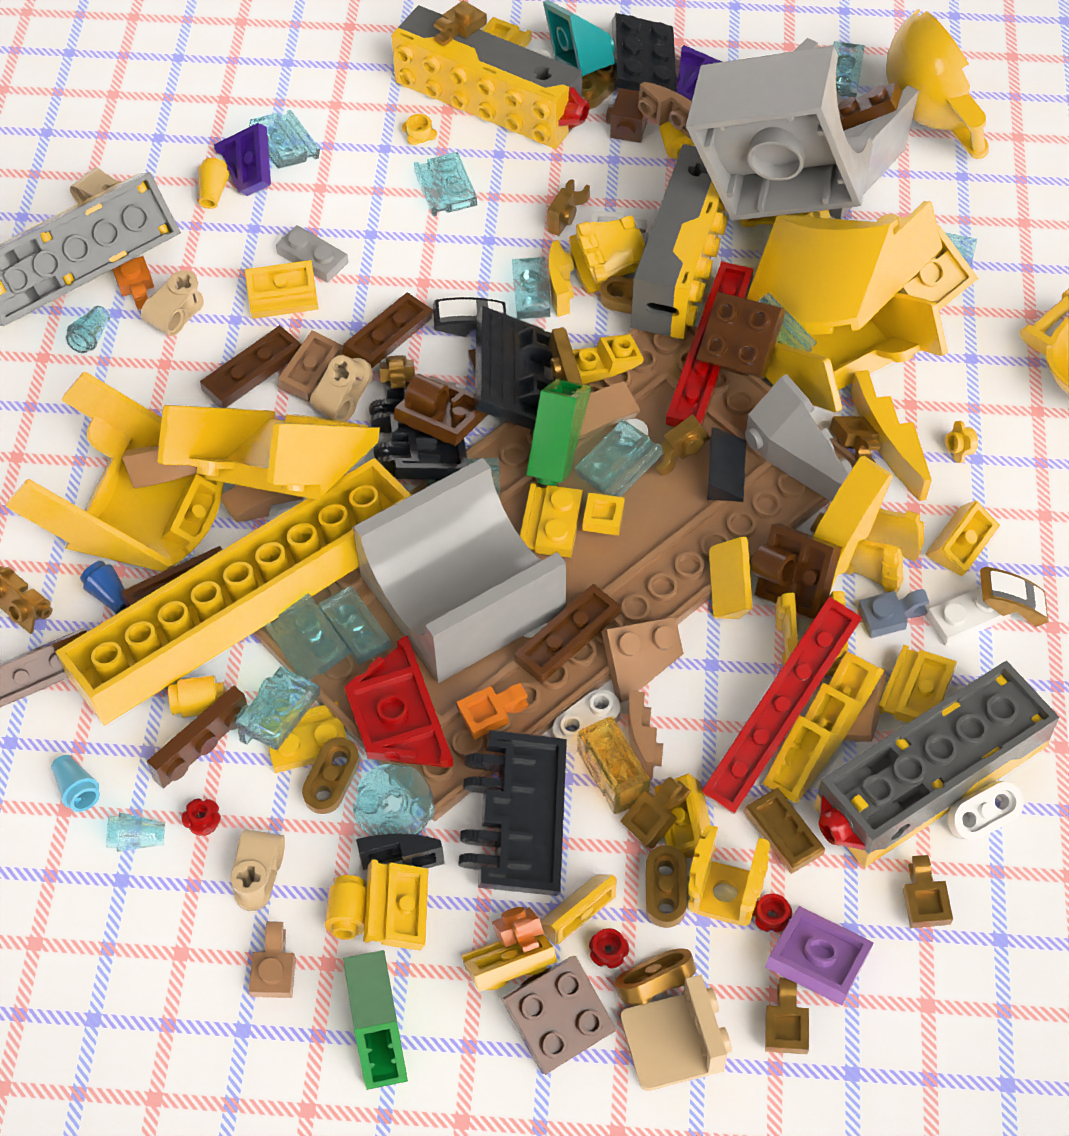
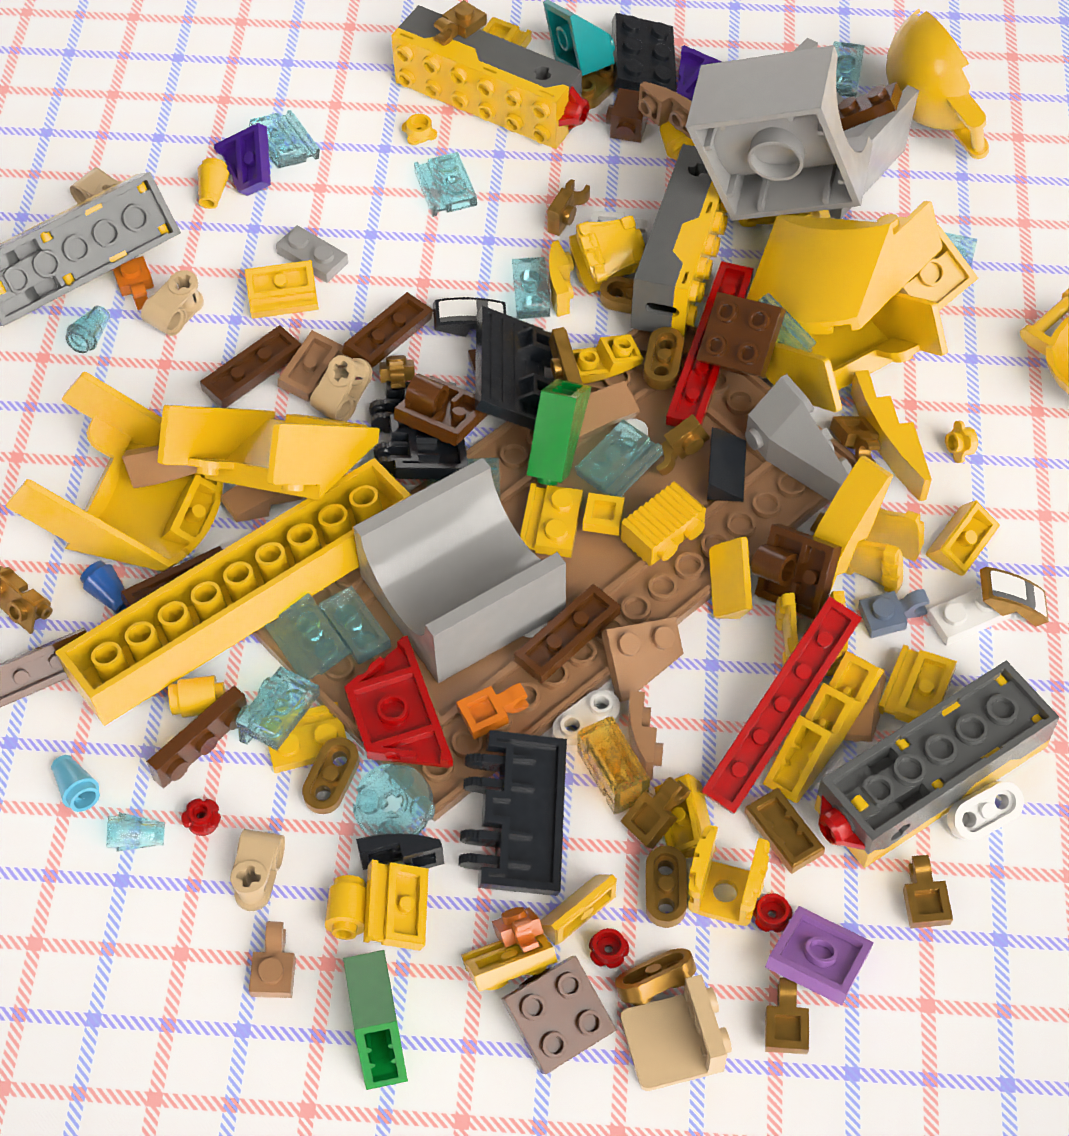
none -> yellow brick [621,481,706,566]
none -> pearl gold plate [643,327,684,390]

